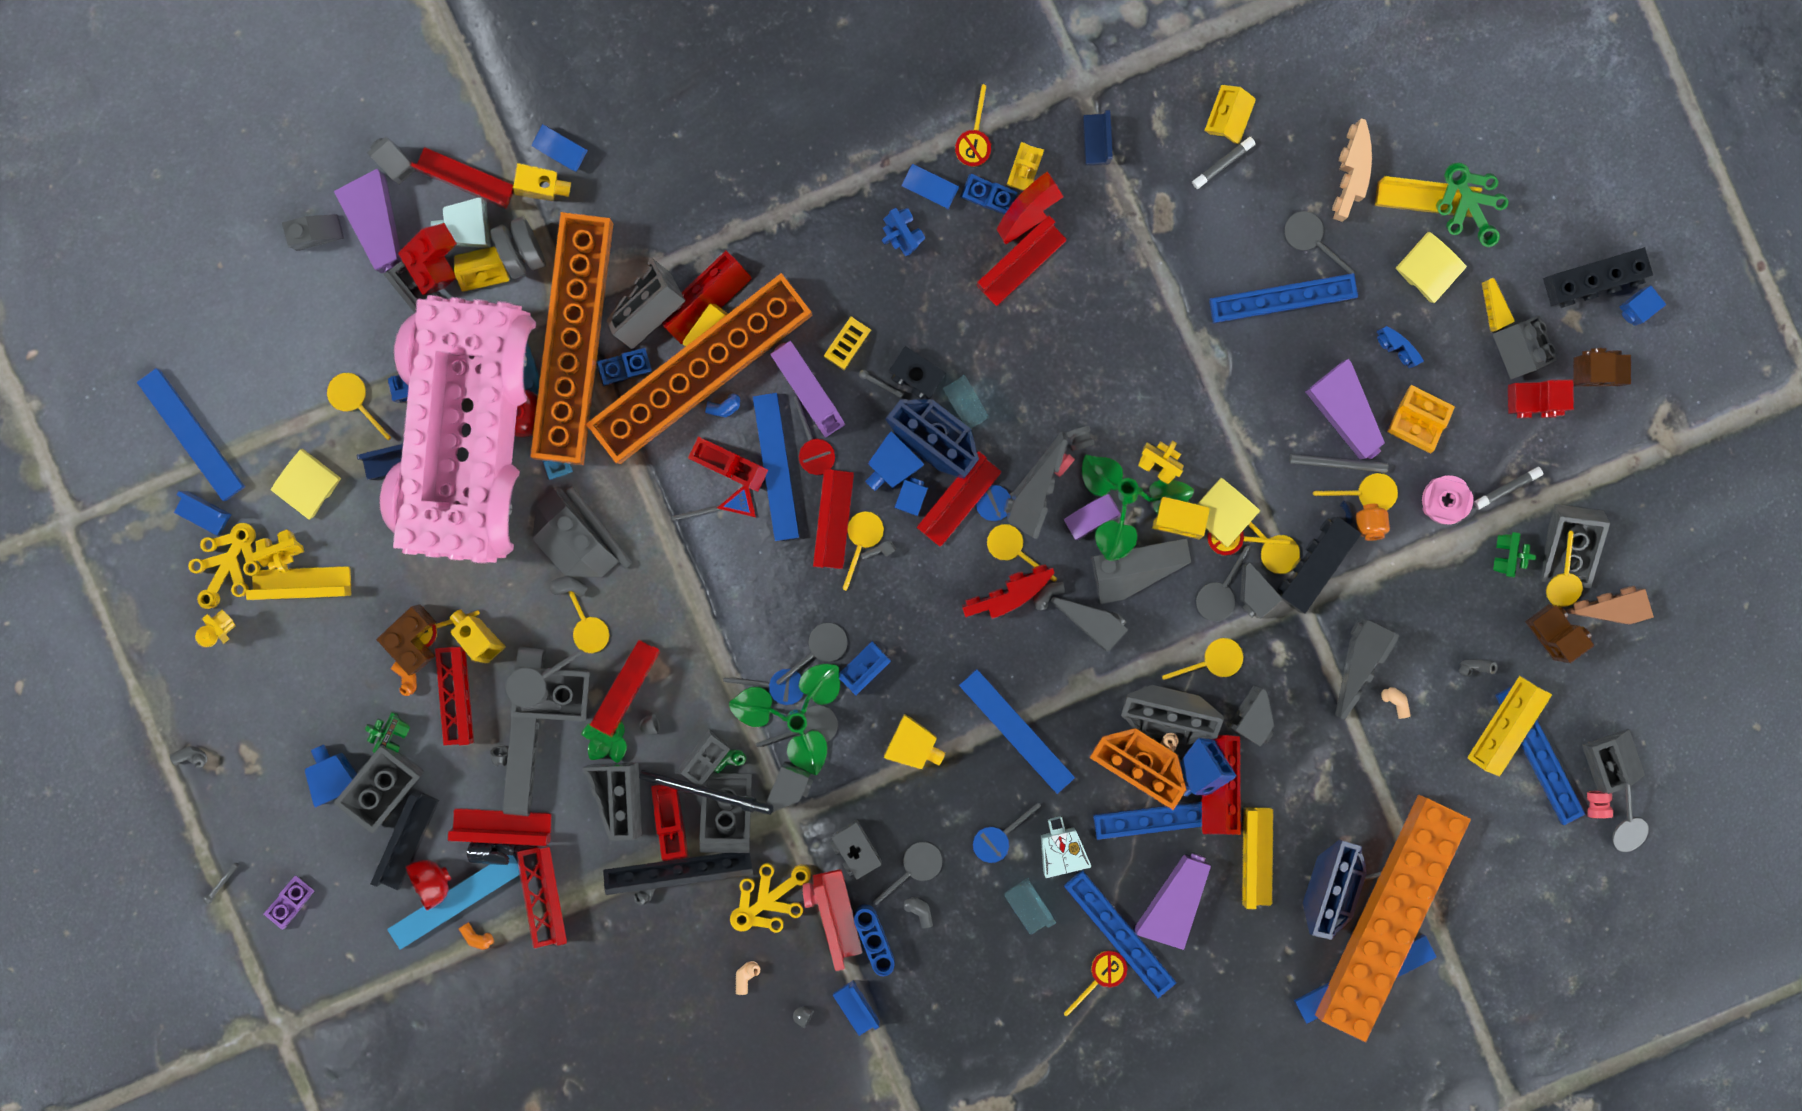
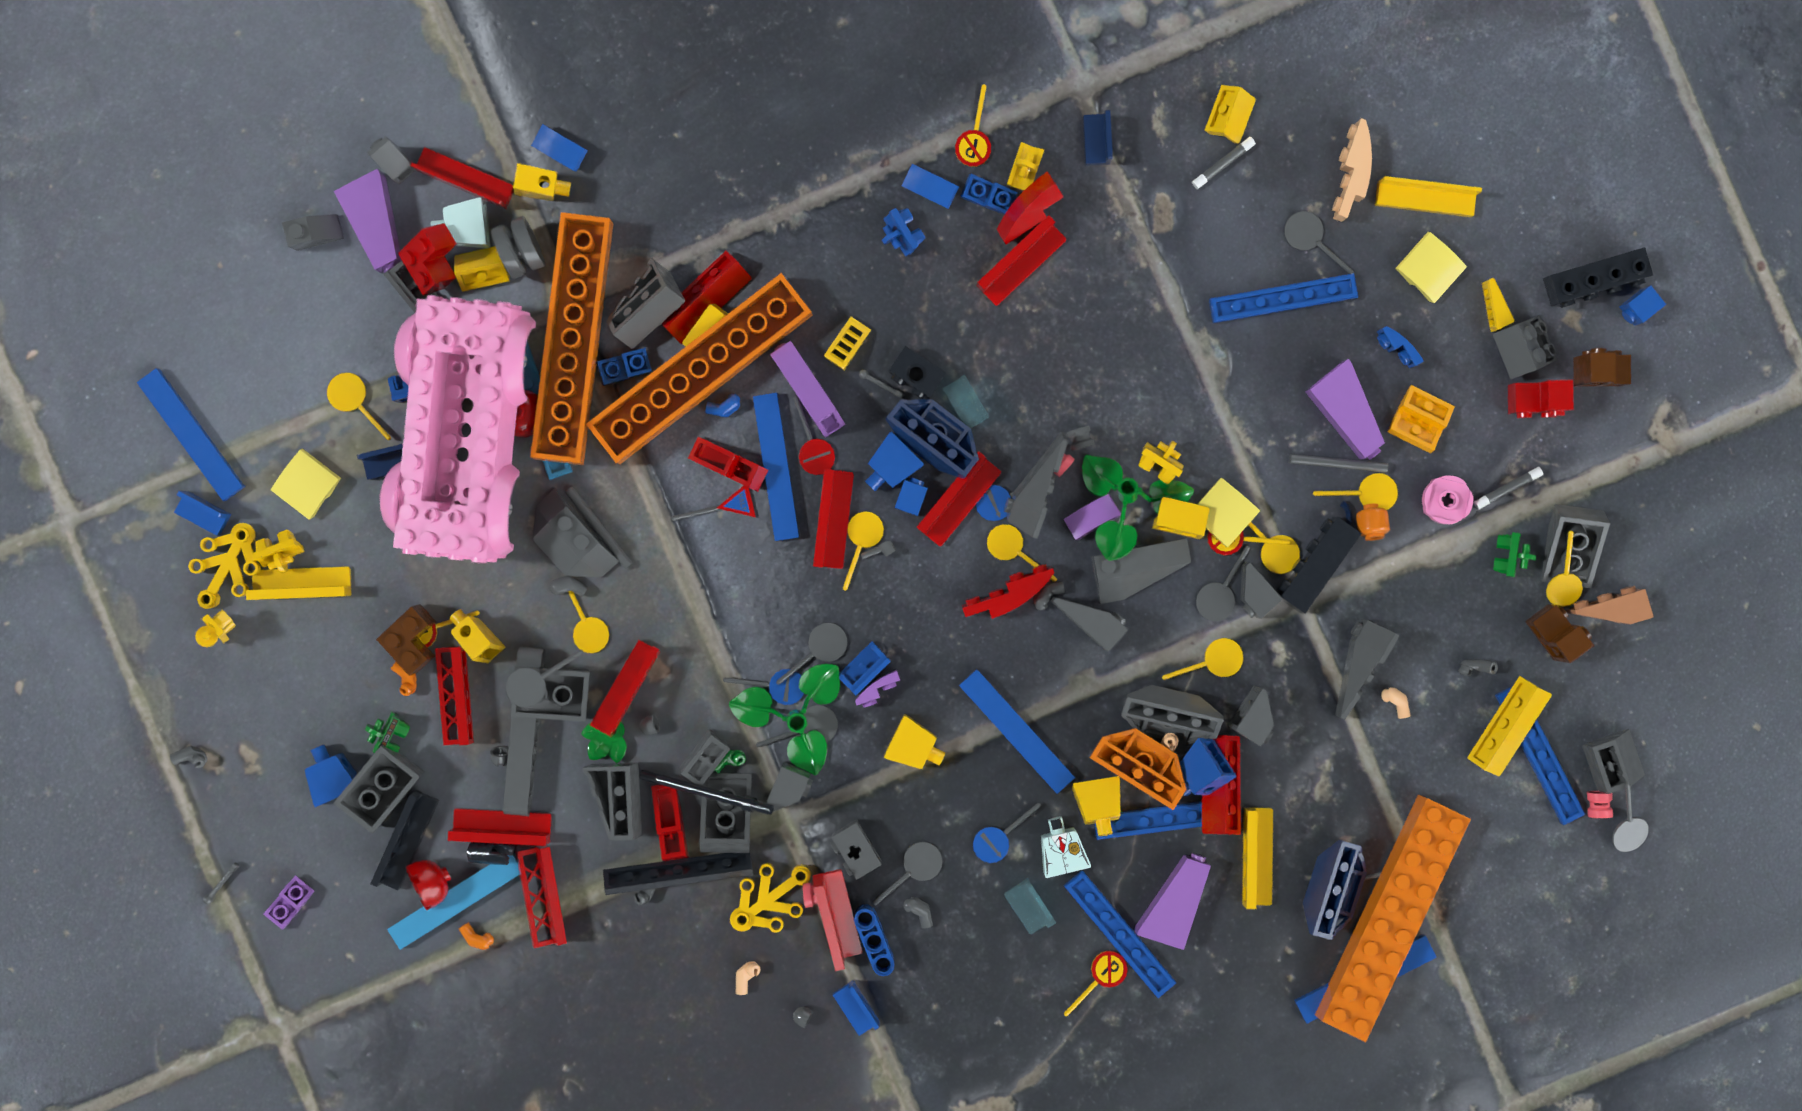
green plant [1436,162,1509,247] -> none
none -> medium lavender slope [855,670,900,708]
none -> yellow torso [1072,776,1120,836]

